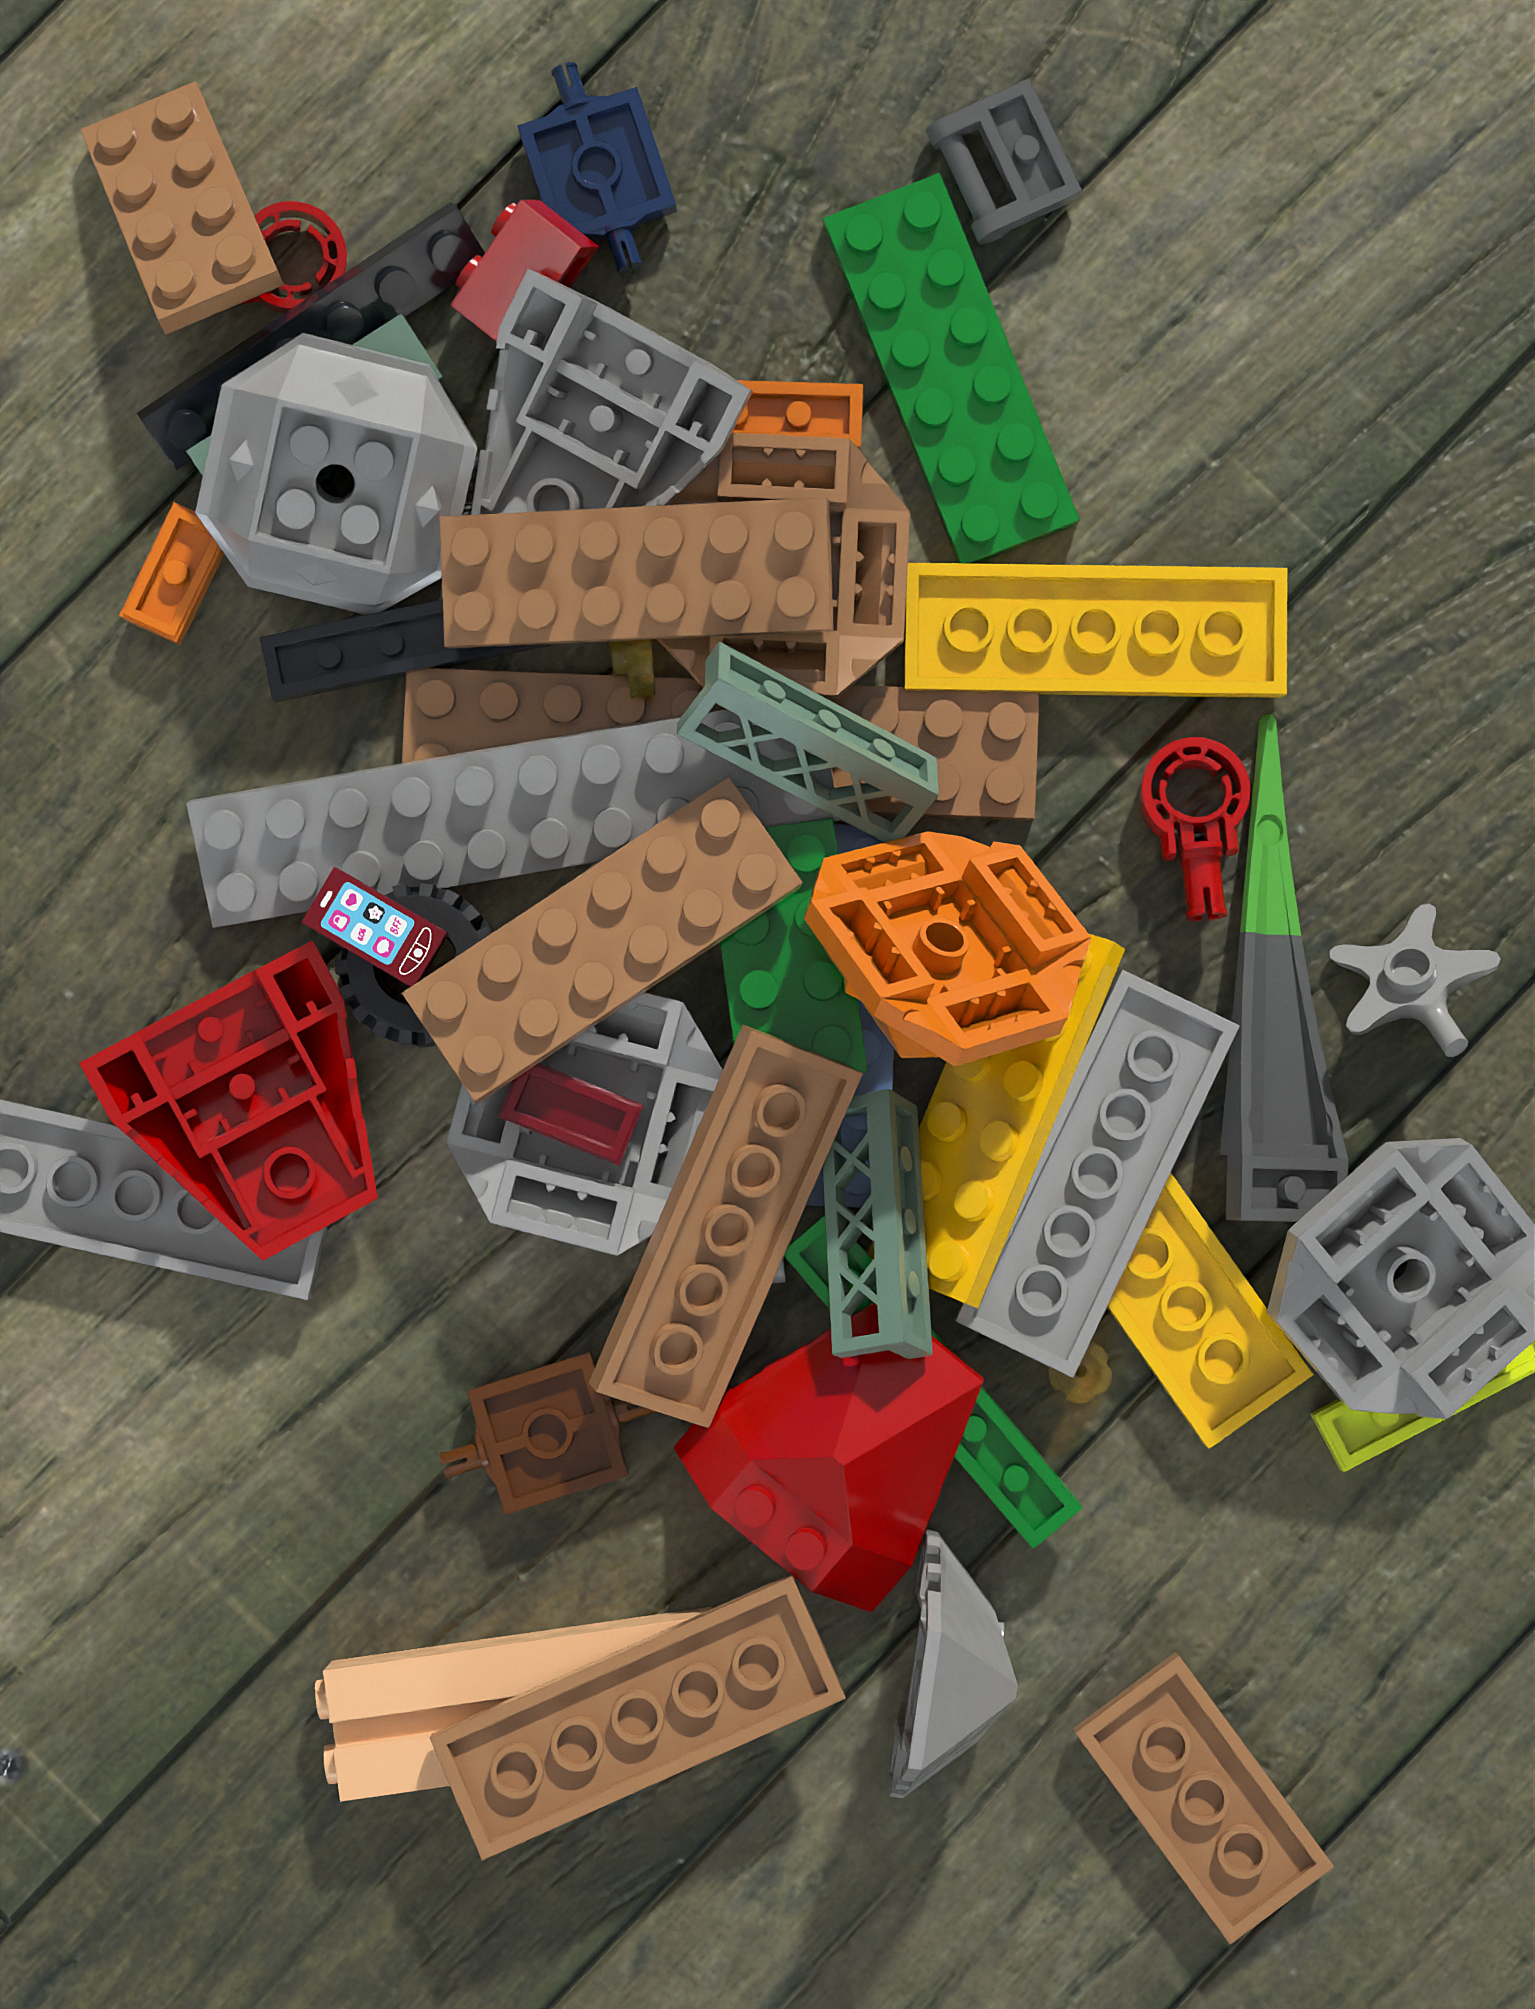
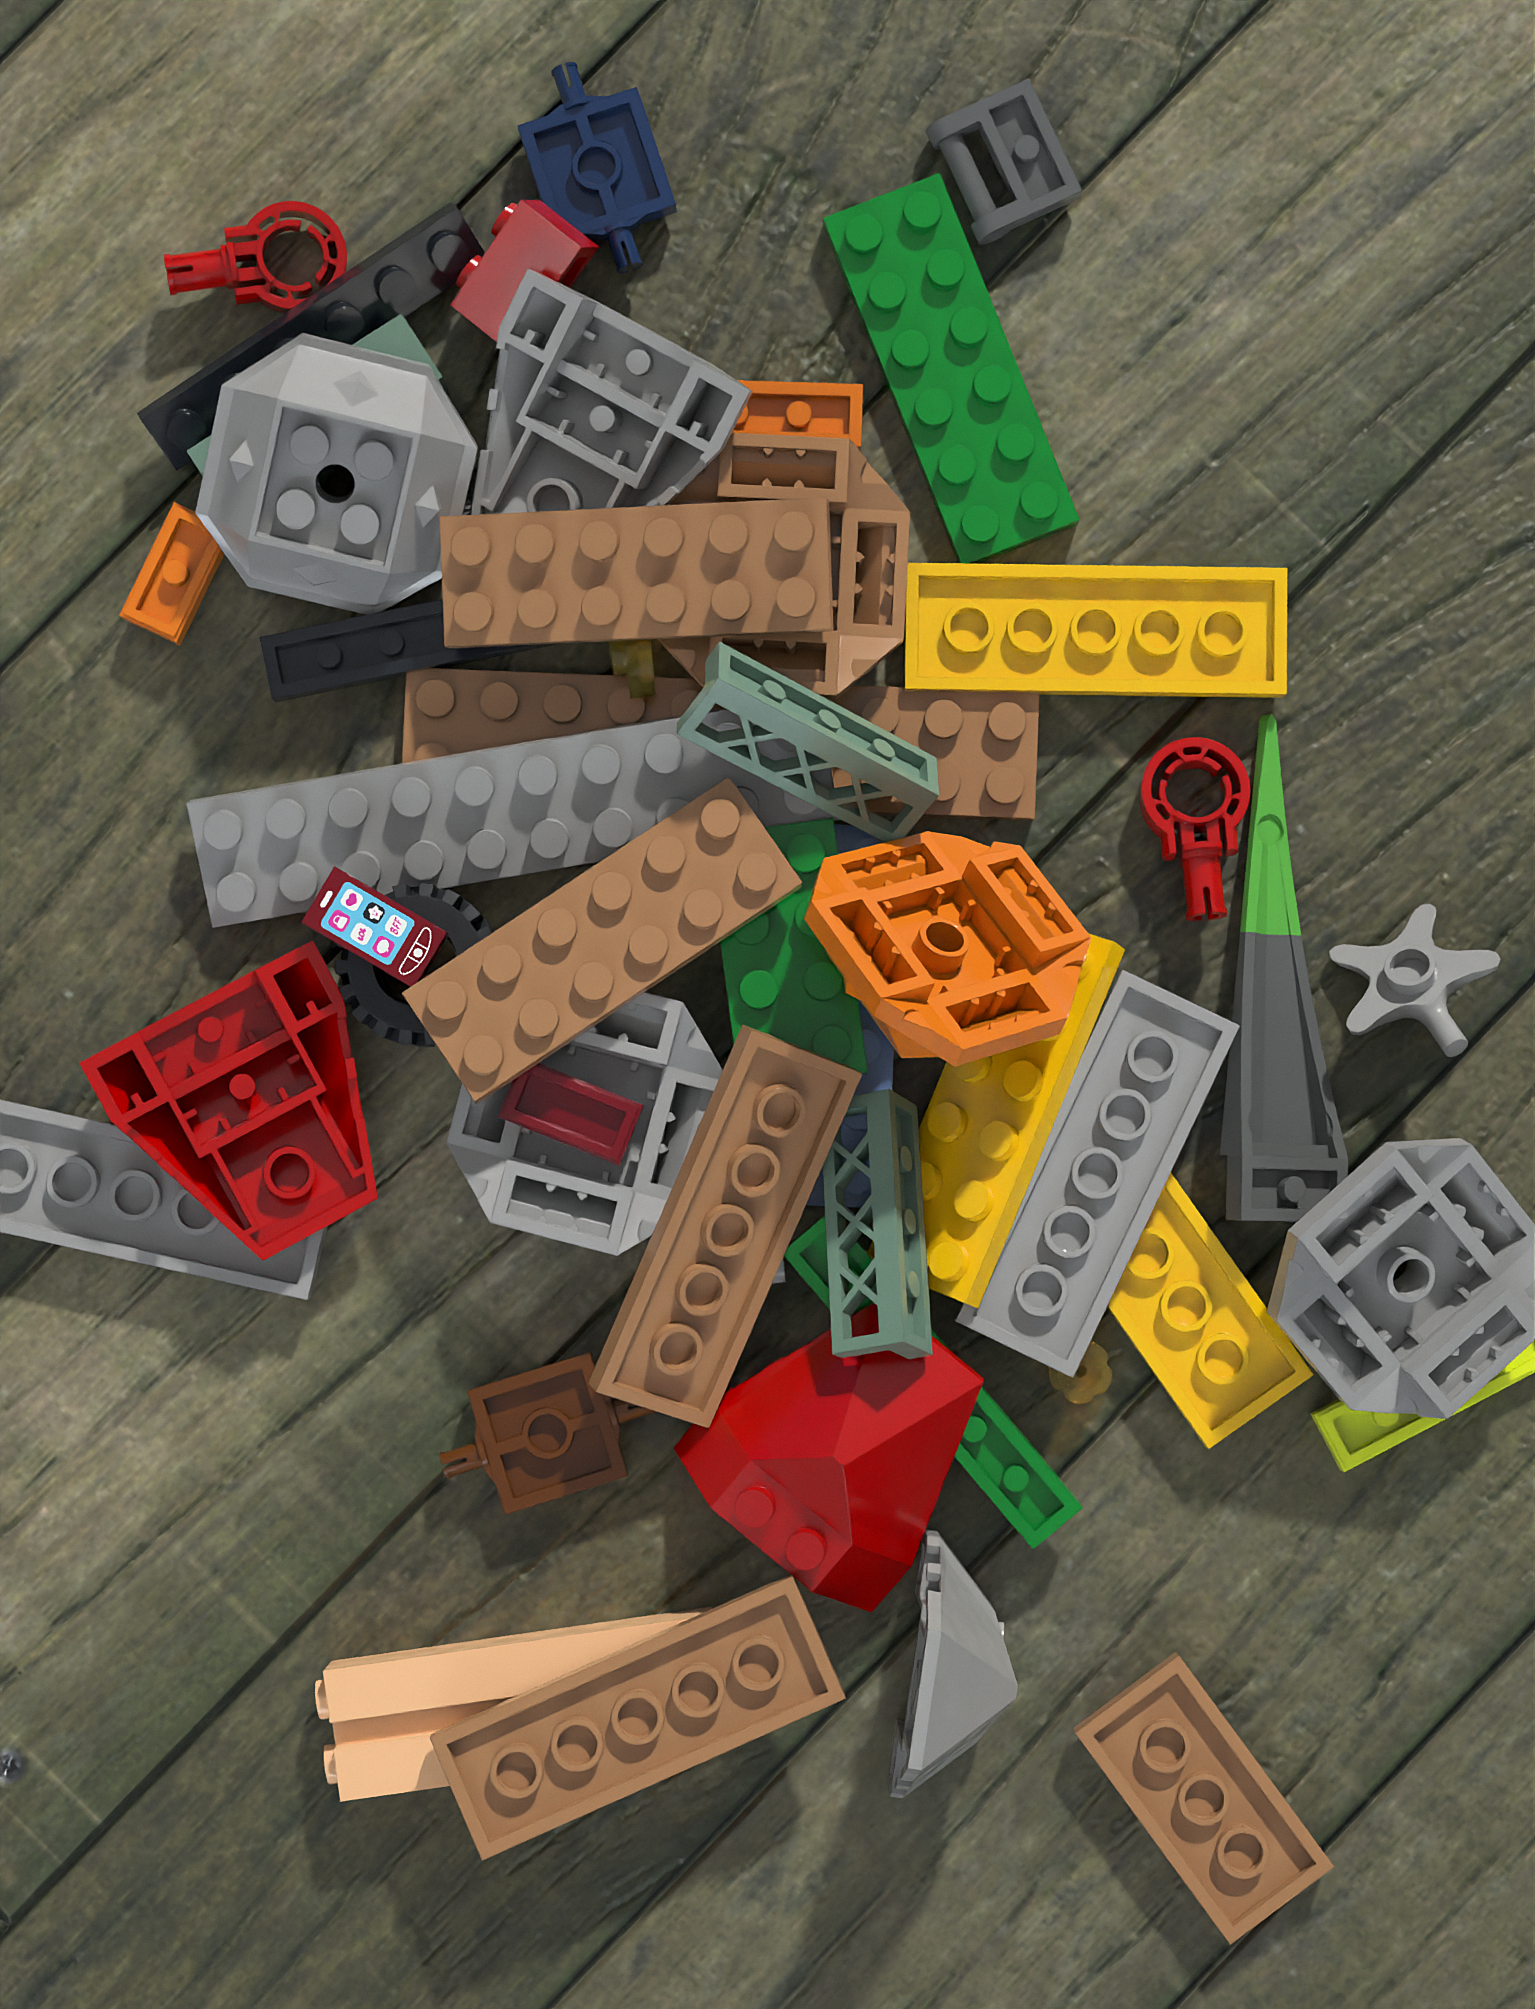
medium nougat plate [80,81,284,335] -> none

